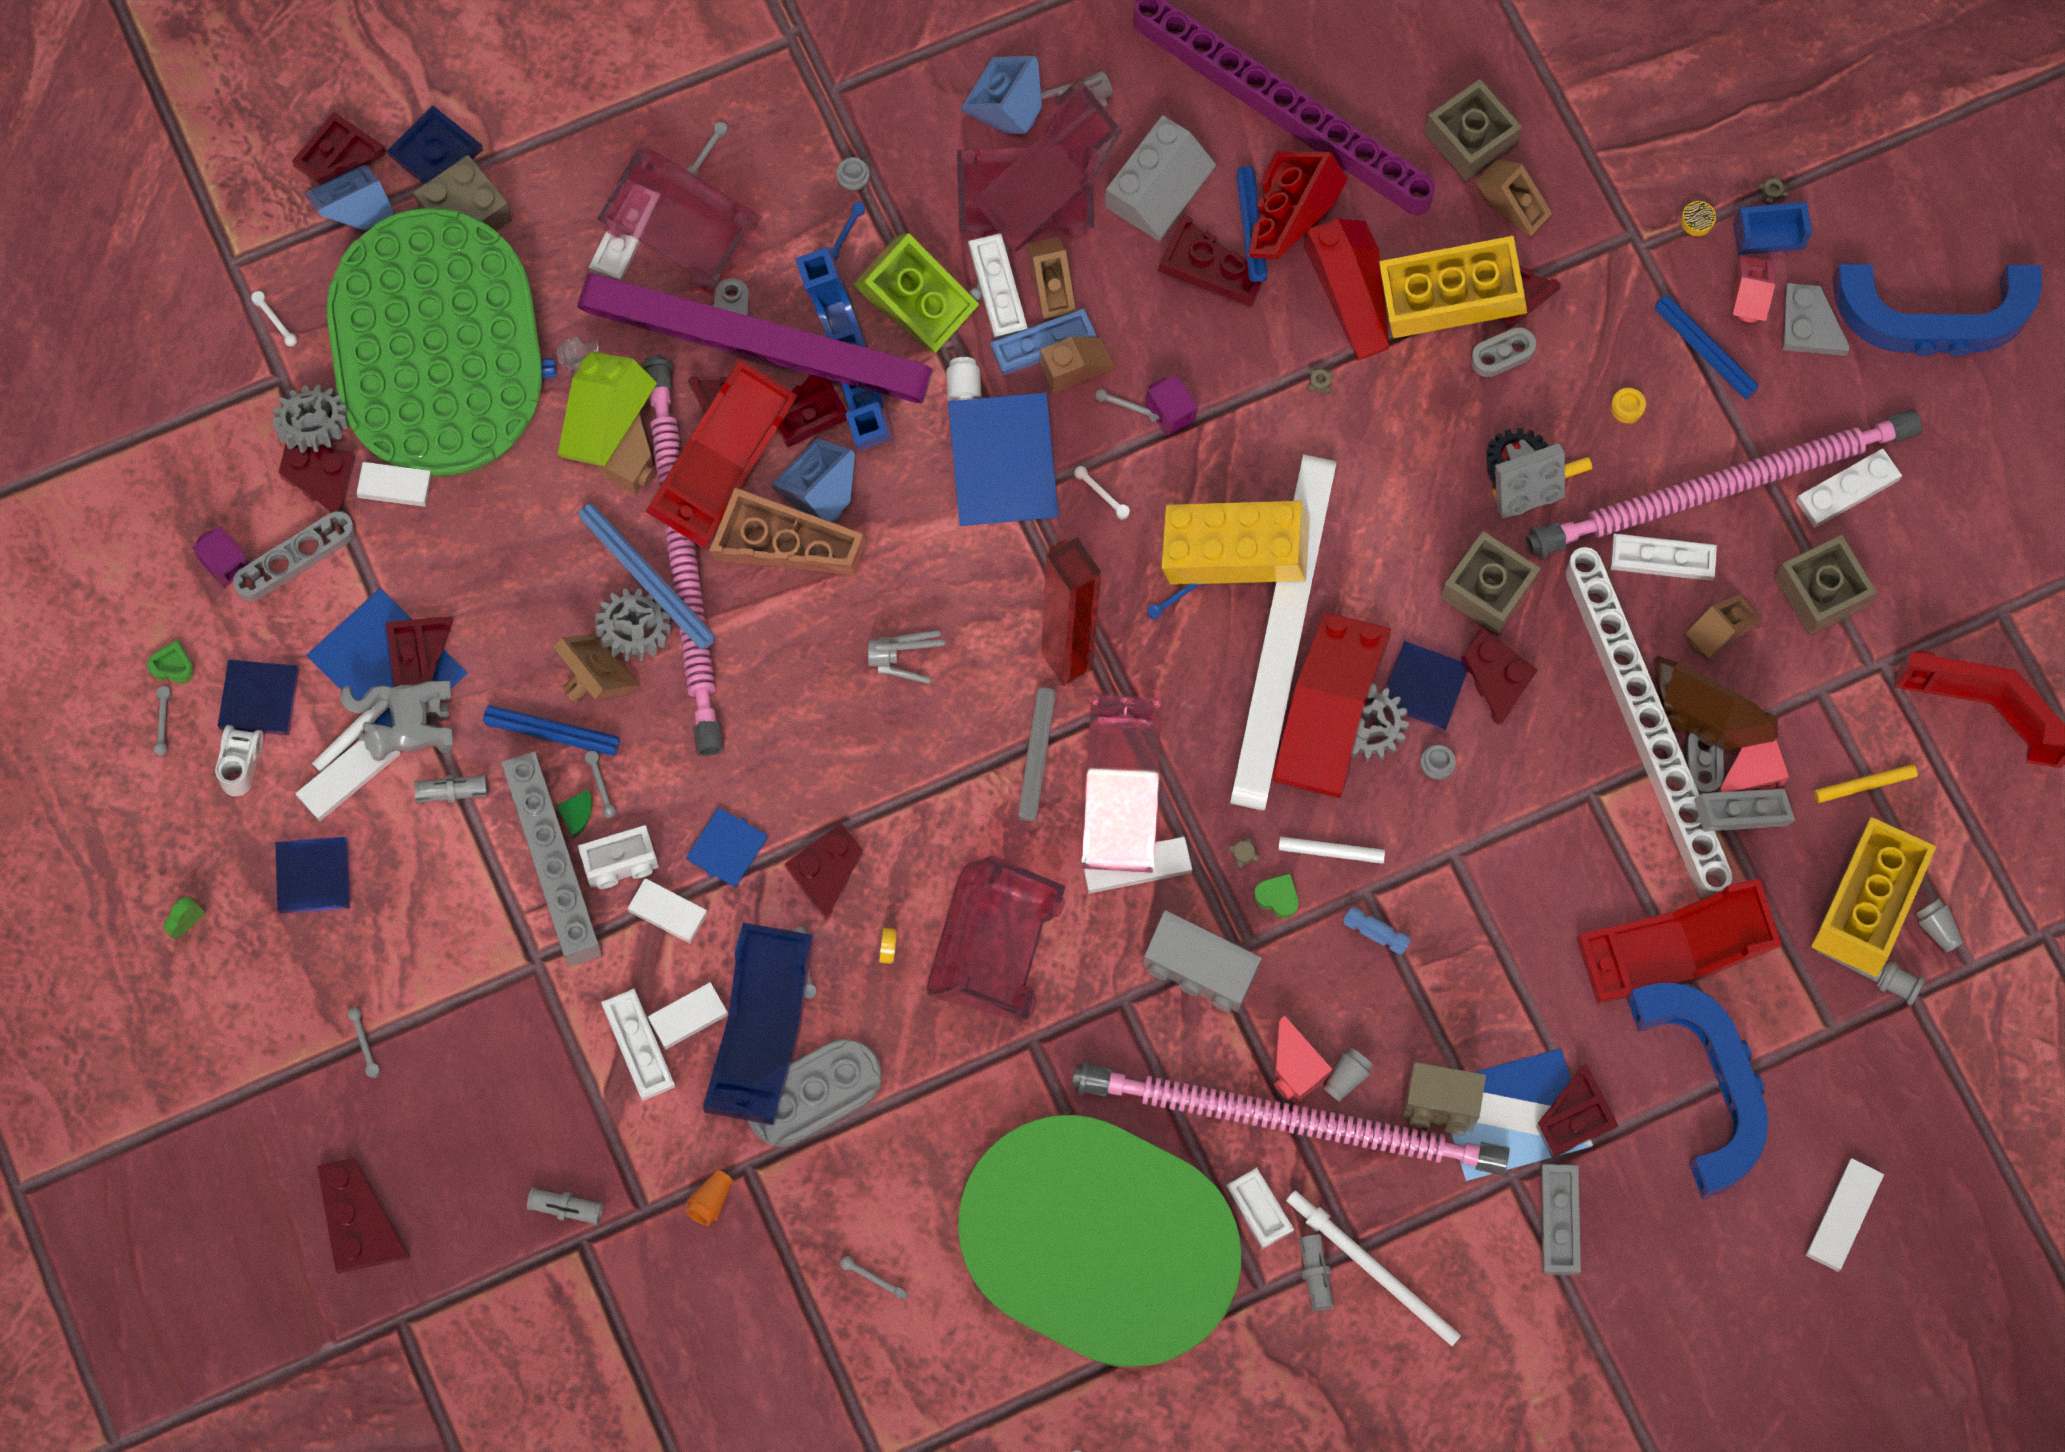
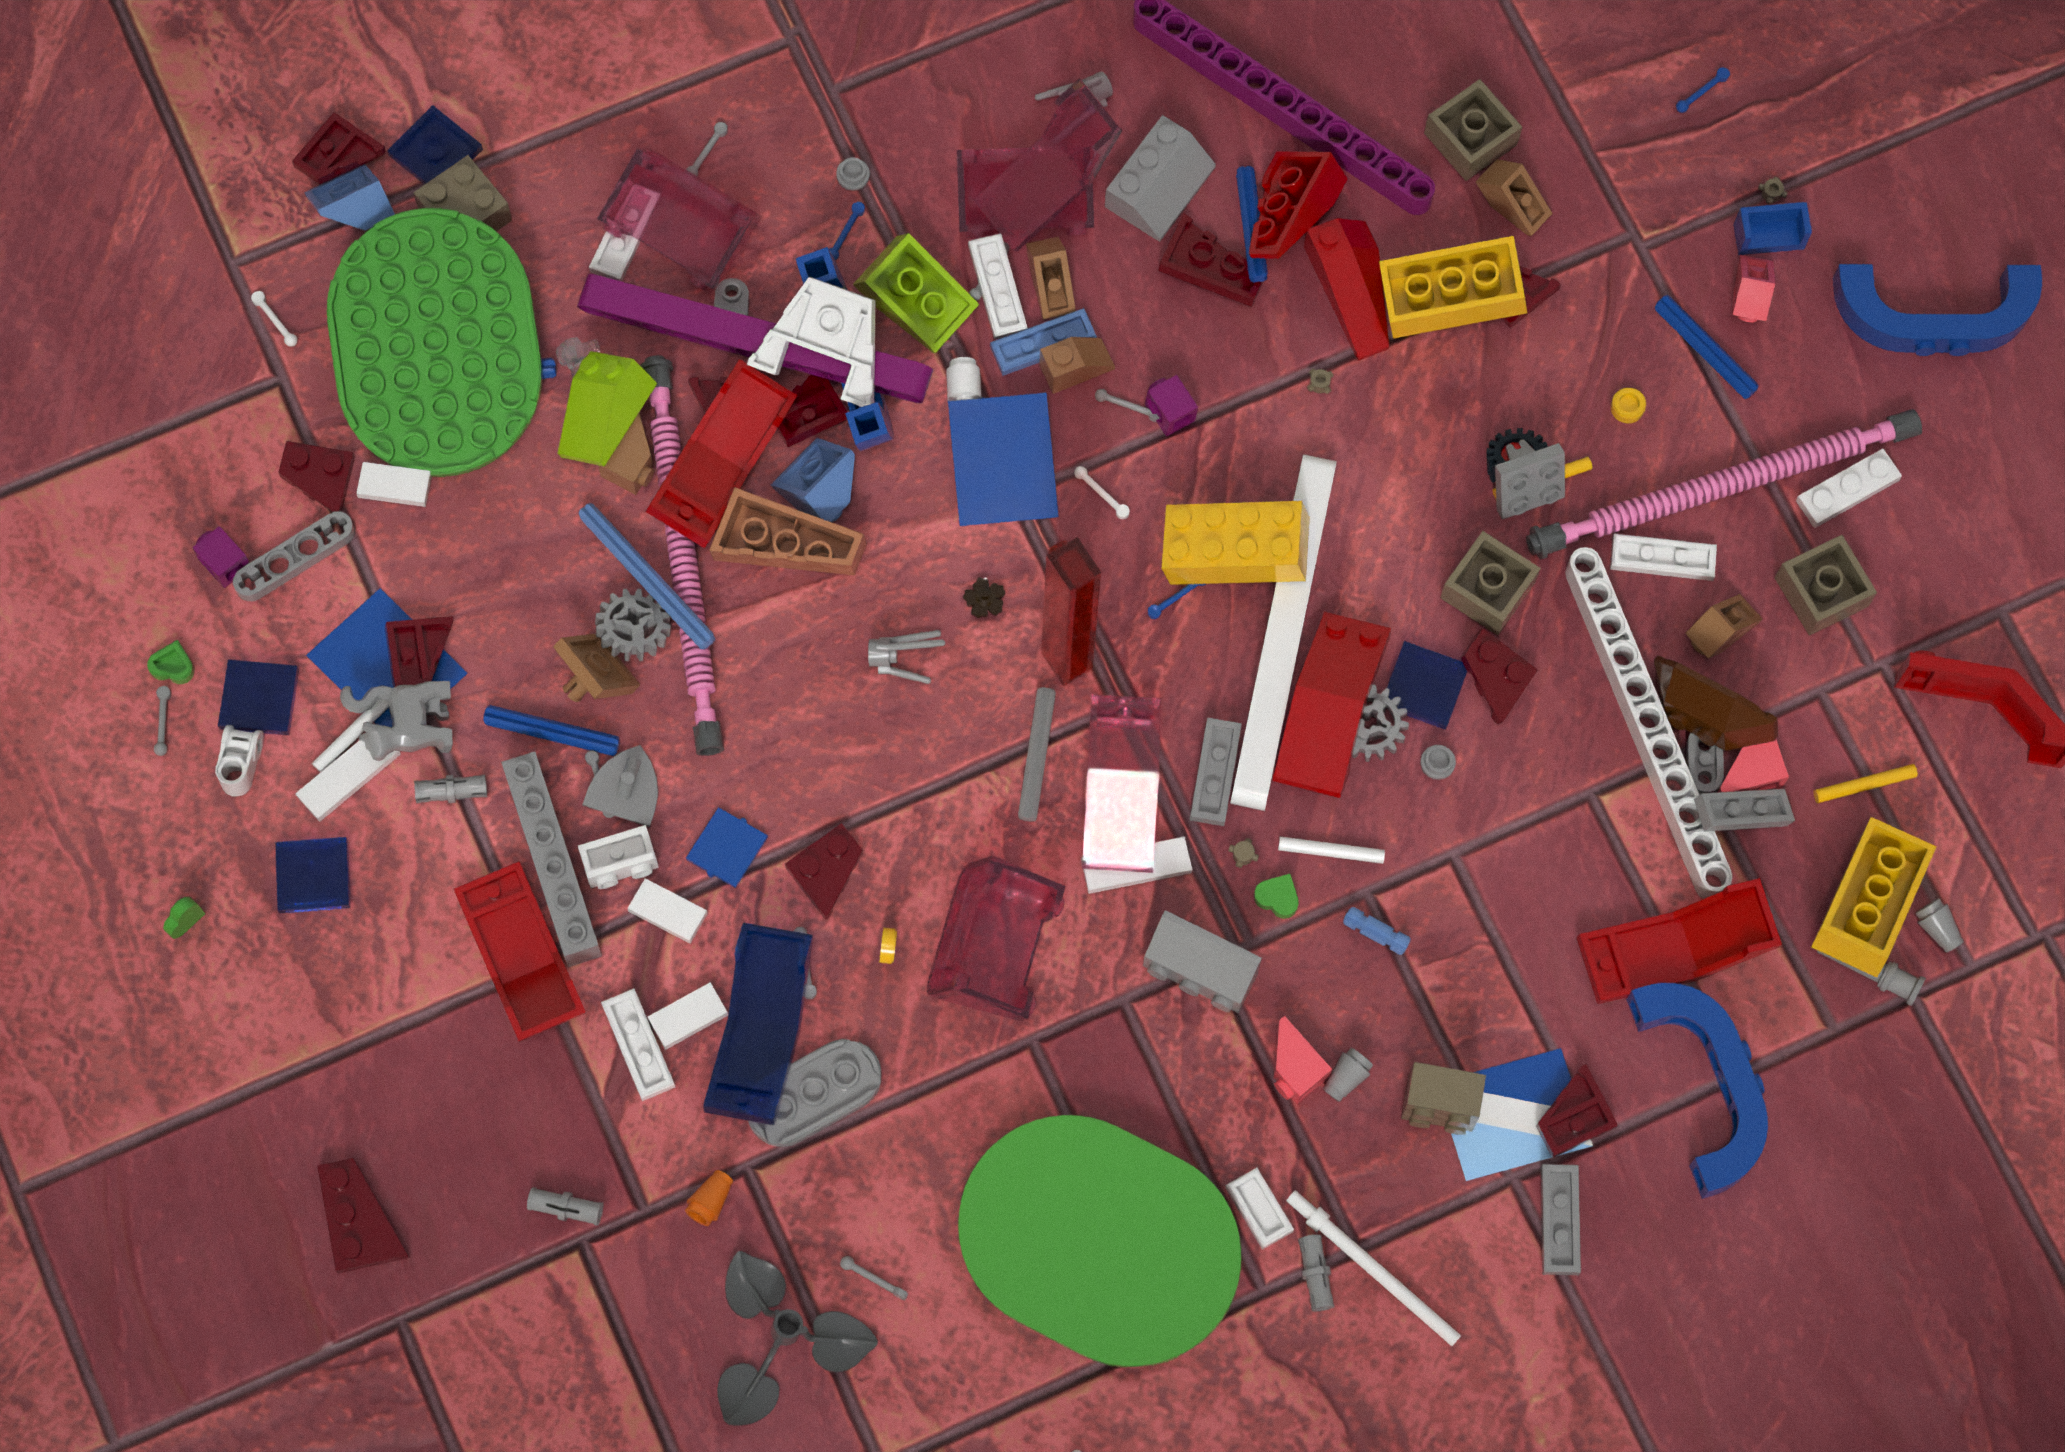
light grey gear [272,385,348,453] -> none
light grey hinge [347,1007,380,1079] -> none
green tile [556,790,592,838] -> none
medium blue slope [960,56,1042,134] -> none
bright pink hose [1072,1060,1510,1176] -> none
light grey plate [1471,328,1536,377] -> none
tile [1681,201,1716,236] -> none
light grey wing [1782,283,1849,356] -> none
white tile [1805,1158,1884,1272] -> none
none -> red windscreen [453,861,586,1042]
none -> light grey shield [582,745,658,827]
none -> dark grey plant [717,1251,878,1426]
none -> white wing [747,277,875,407]
none -> dark brown plant [963,577,1006,618]
none -> light grey plate [1190,718,1242,826]
none -> blue hinge [1676,67,1730,113]

